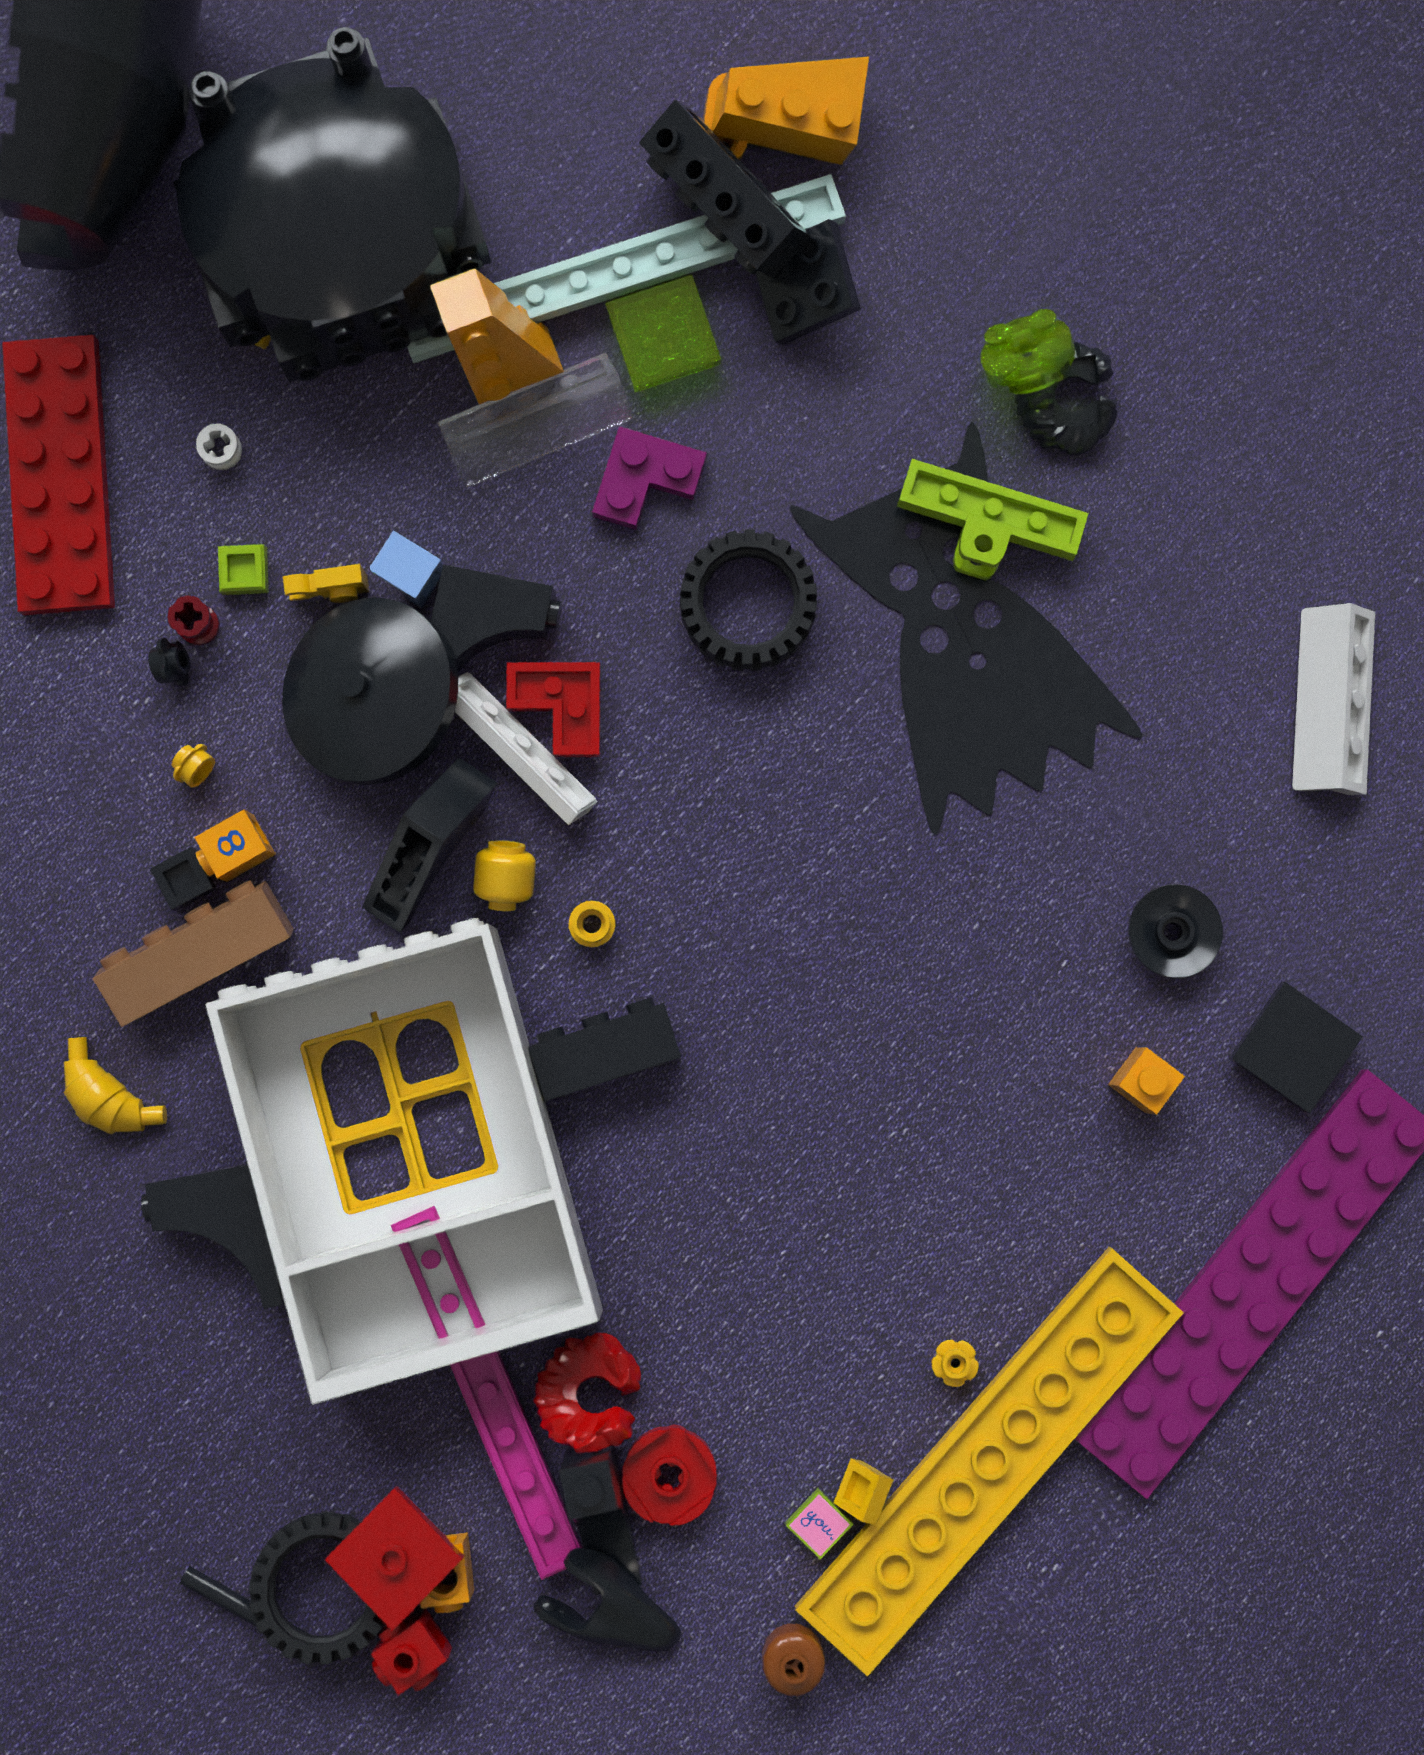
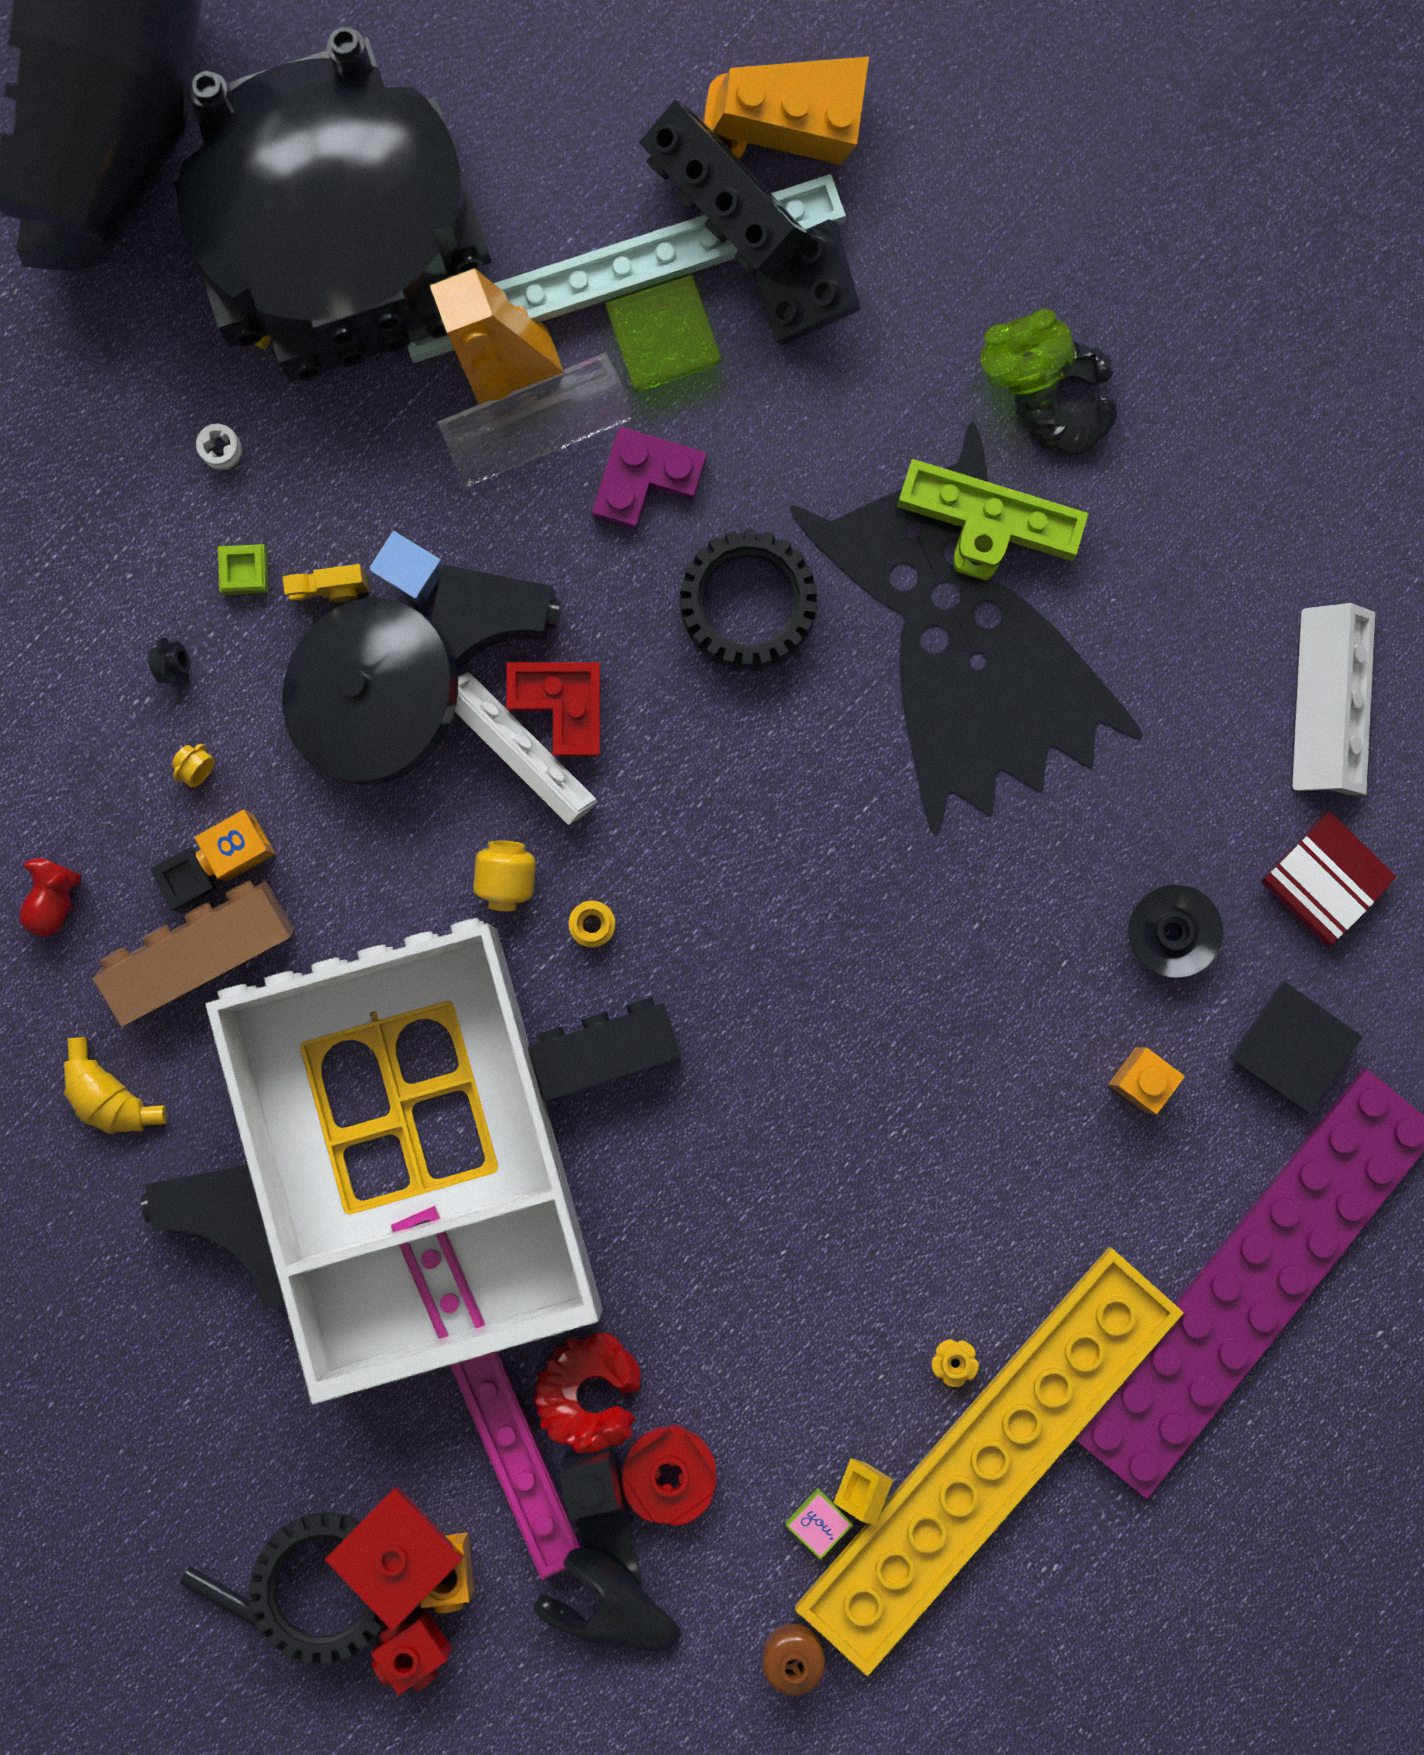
red plate [2,335,115,615] -> none
dark red bush [167,595,220,646] -> none
black arch [362,758,498,933] -> none
none -> red animal [19,857,83,938]
none -> slope [1260,811,1397,947]

